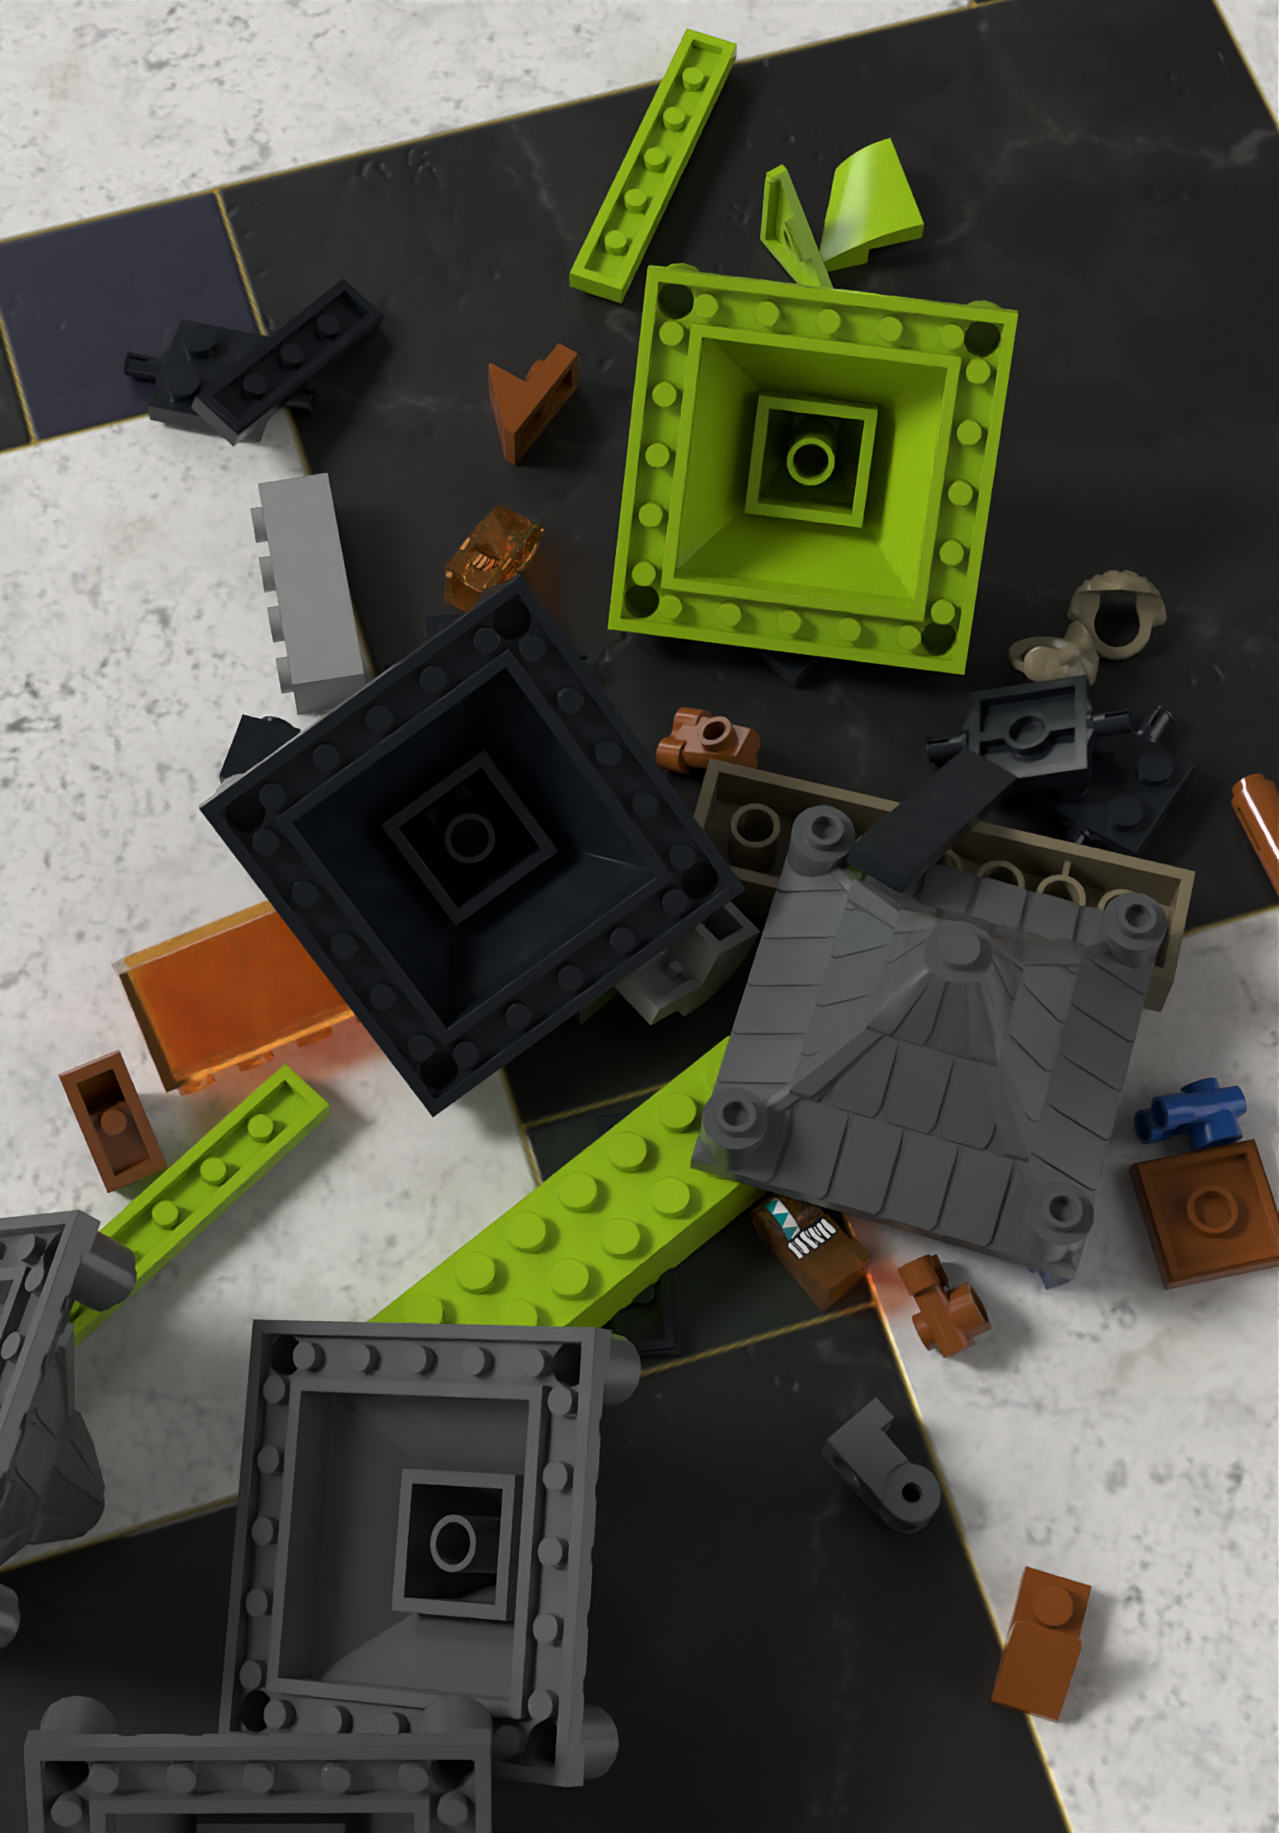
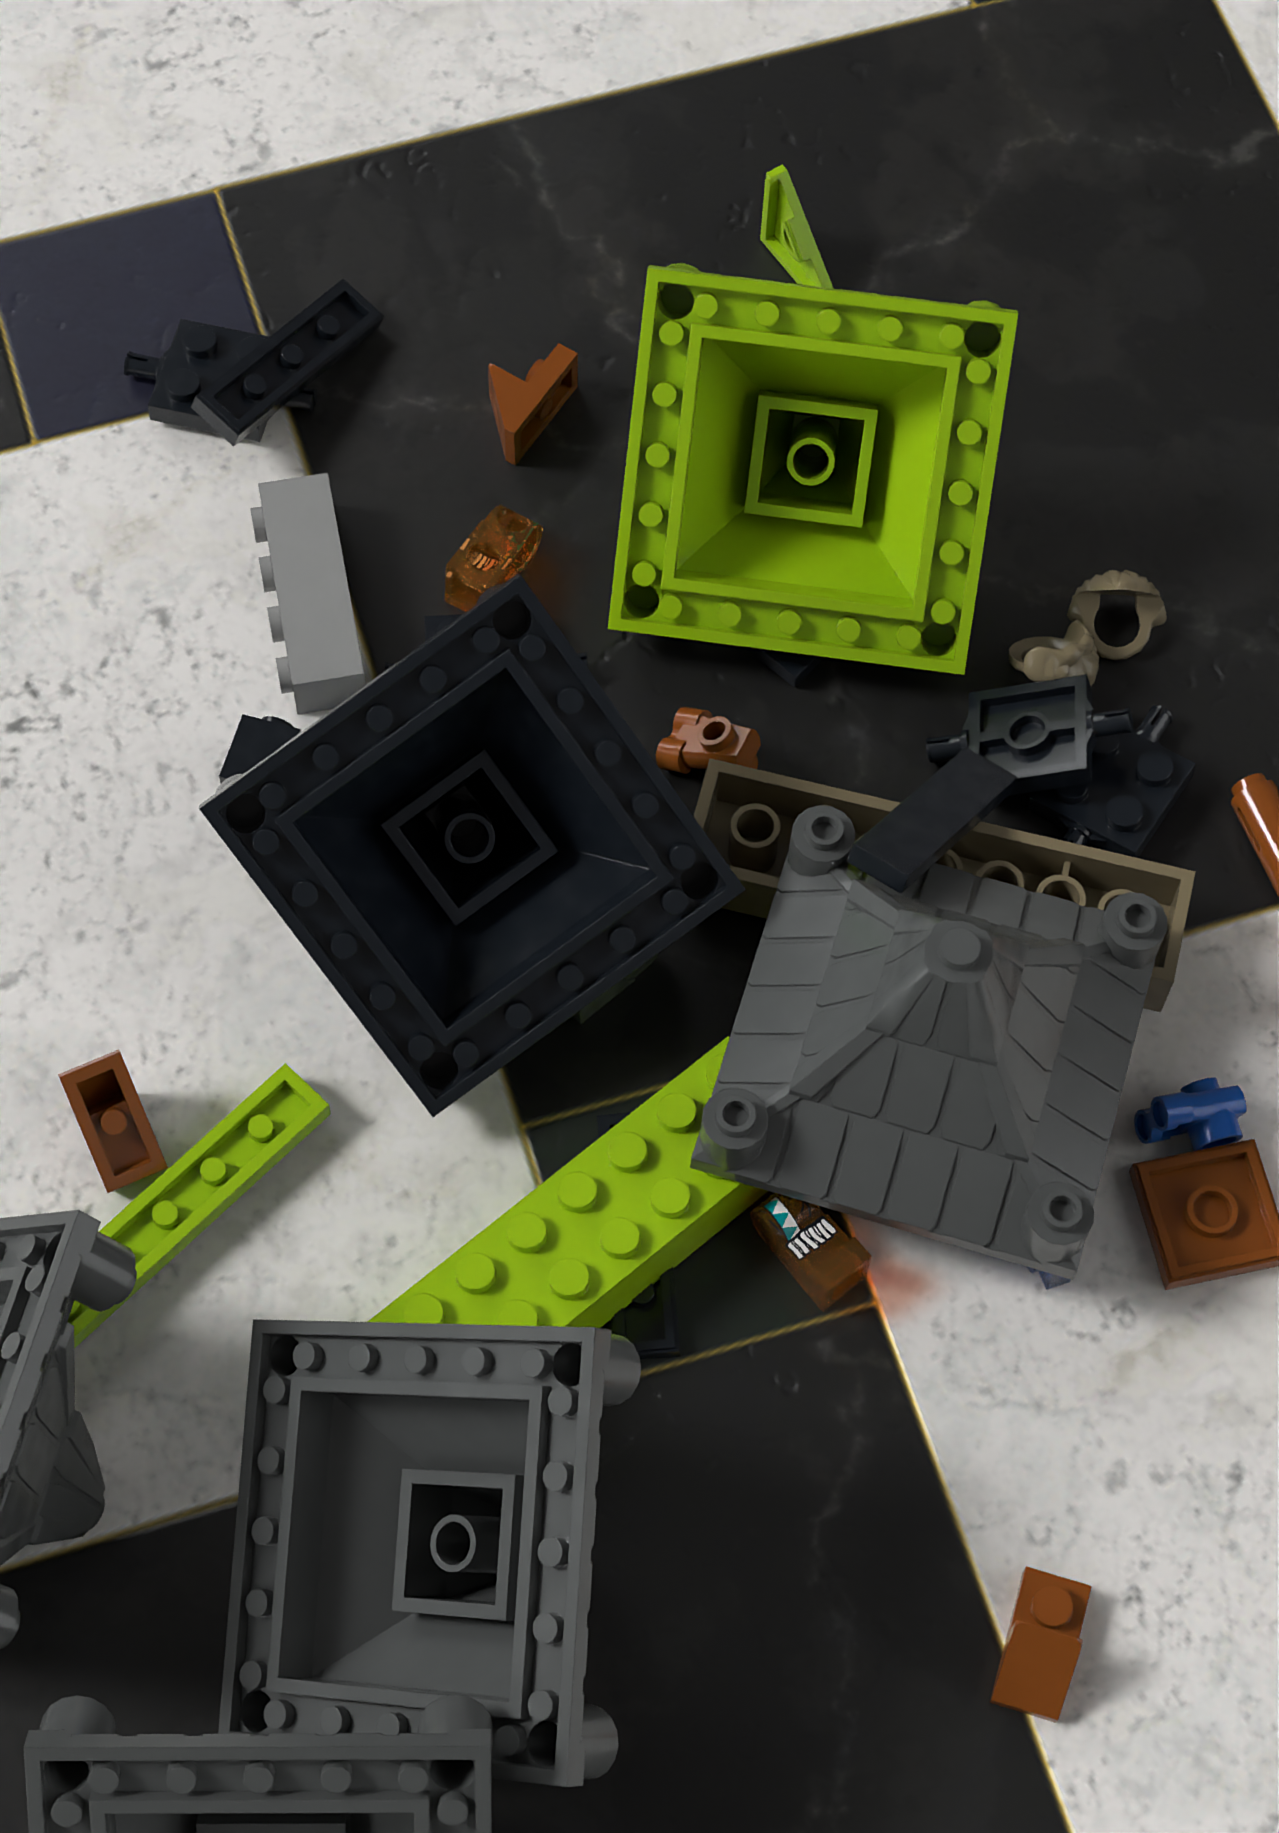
clear orange windscreen [111,899,361,1096] -> none
lime plate [569,28,737,304] -> none
light grey brick [614,901,760,1025] -> none
lime slope [819,138,924,272] -> none
dark grey leg [821,1397,941,1534] -> none
dark orange plate [897,1254,992,1358] -> none

